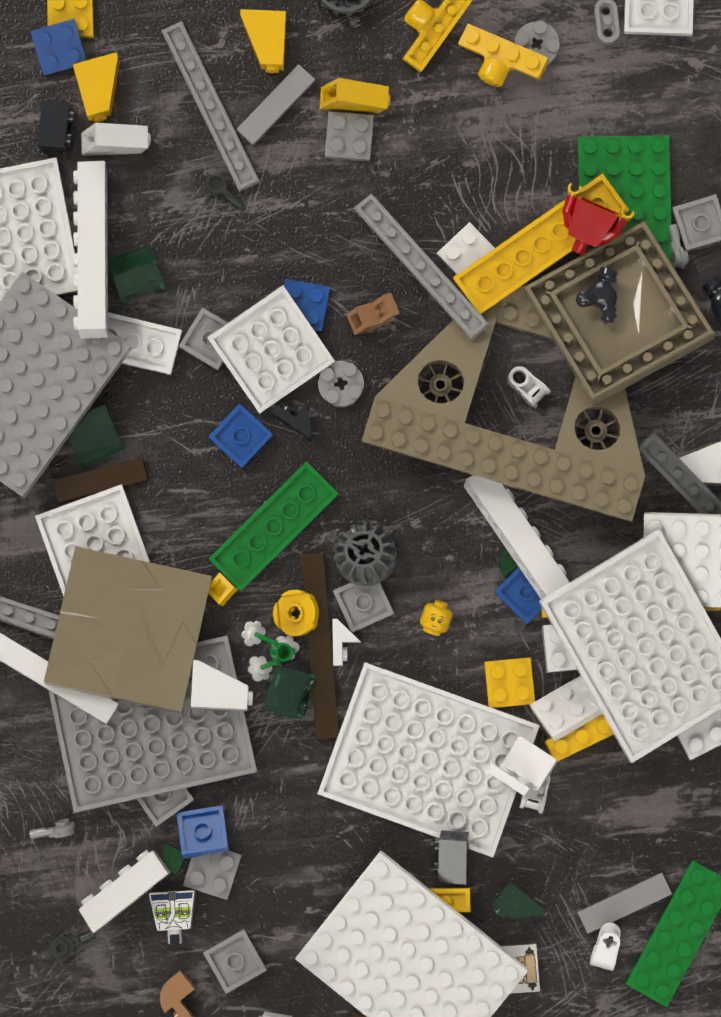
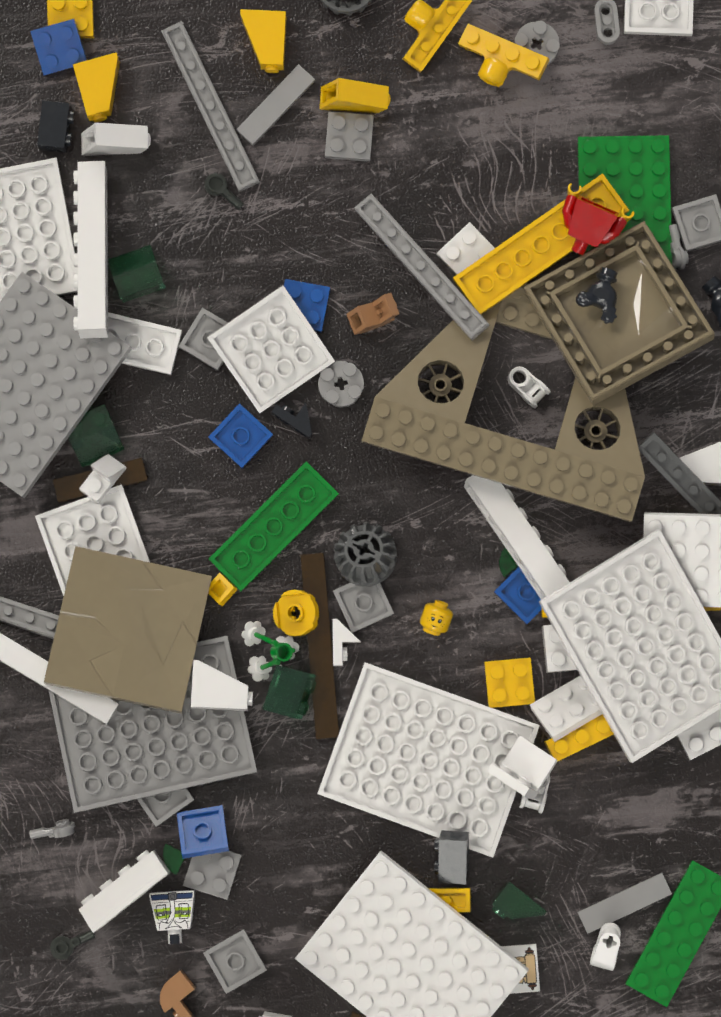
none -> white slope [79,454,126,504]

